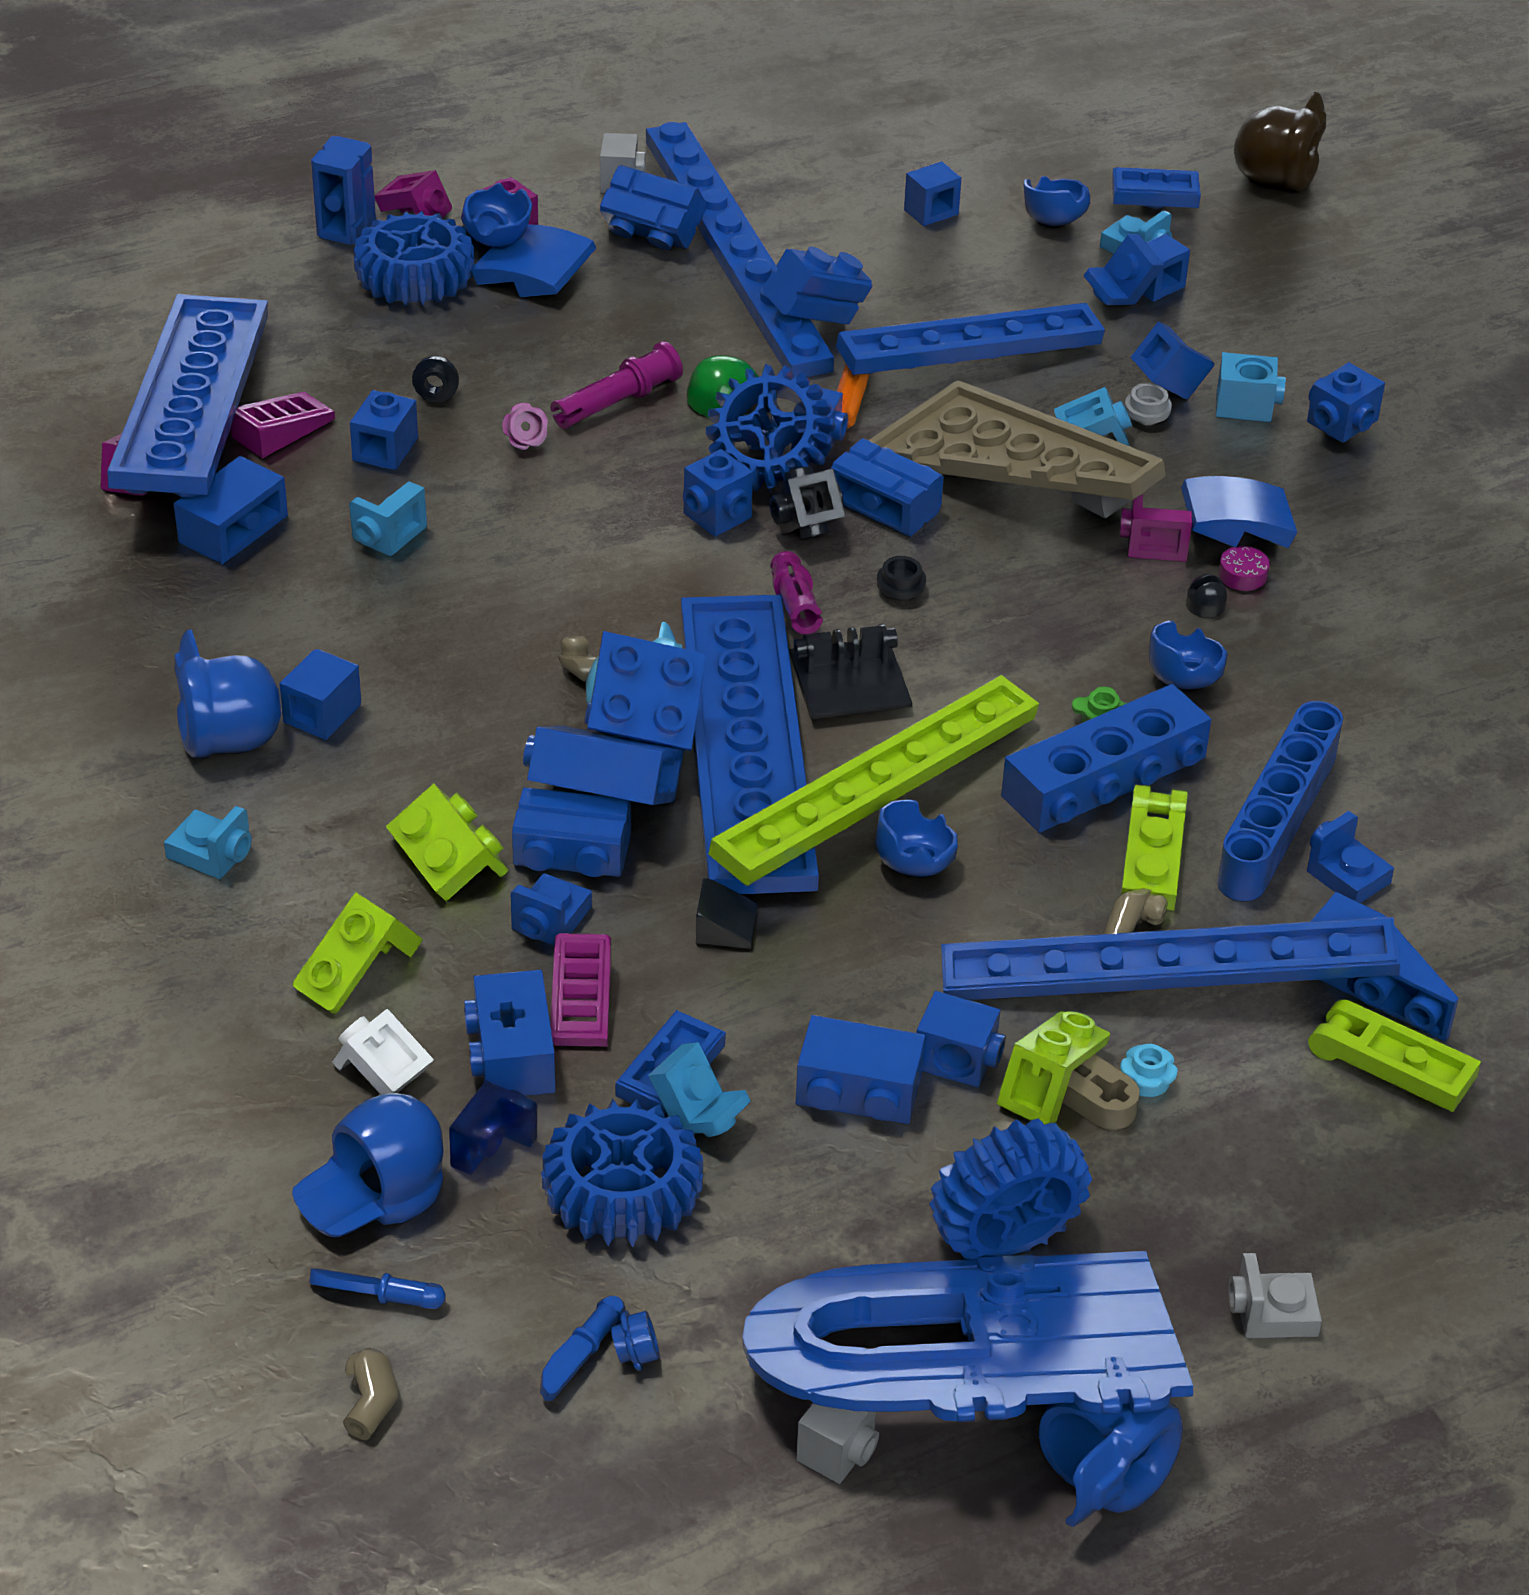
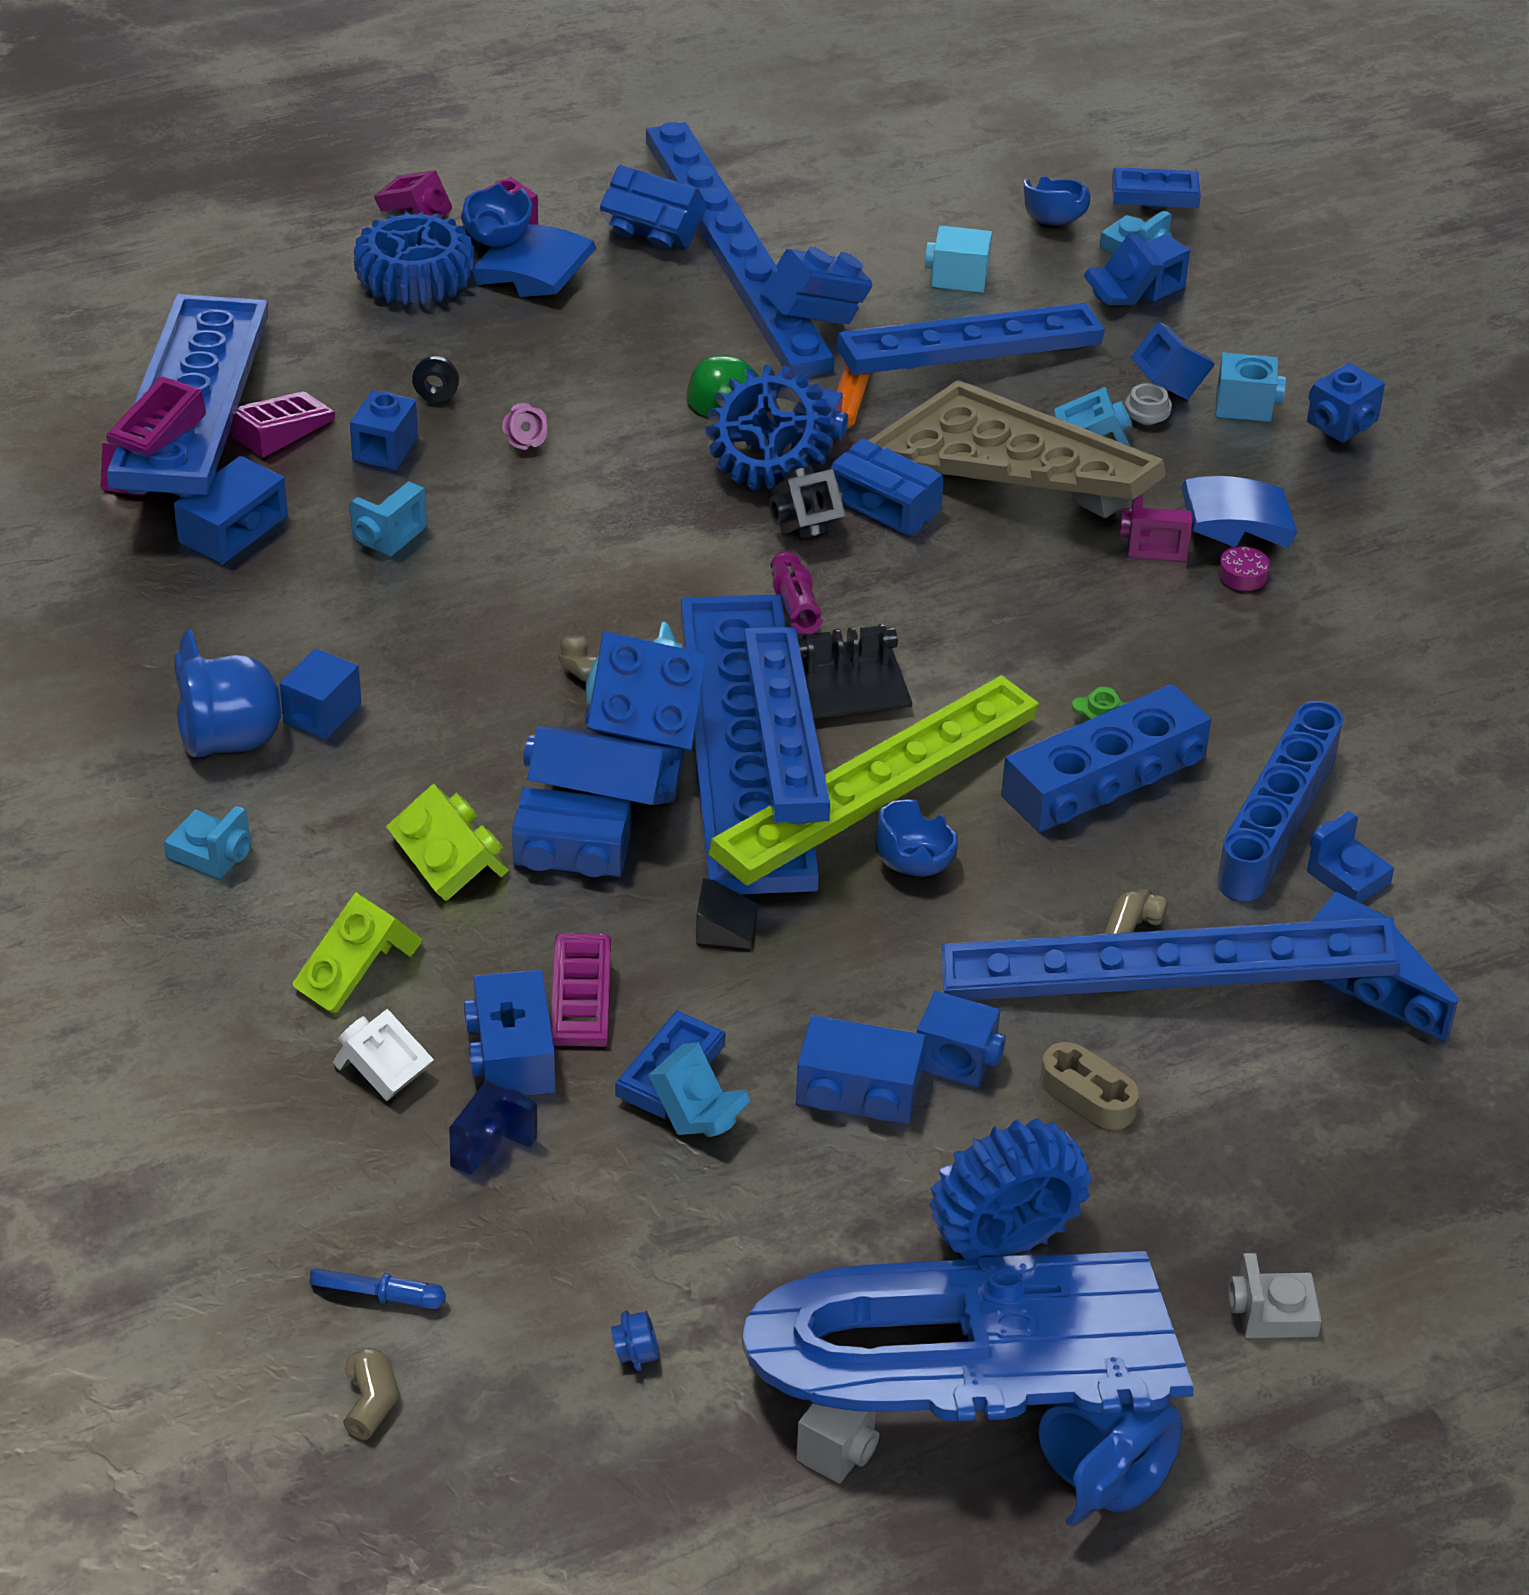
blue piece [292,1093,444,1237] -> none
blue brick [311,136,376,245] -> none
blue bracket [510,873,592,946] -> none
blue piece [540,1296,626,1401] -> none
blue gear [541,1098,703,1247] -> none
magenta pin [550,341,683,429] -> none
light grey plate [600,133,646,193] -> none
blue brick [683,449,753,537] -> none
black plate [877,556,926,601] -> none
blue plate [904,161,962,226] -> none
lime bracket [996,1011,1110,1125] -> none
medium azure plate [1120,1044,1178,1097] -> none
lime plate [1121,784,1188,911] -> none
blue hair [1149,621,1228,689] -> none
black hinge [1186,574,1227,618] -> none
dark brown piece [1234,92,1326,192] -> none
lime plate [1308,999,1481,1112] -> none
none -> magenta slope [106,375,206,457]
none -> blue plate [744,627,830,825]
none -> medium azure brick [925,225,992,293]

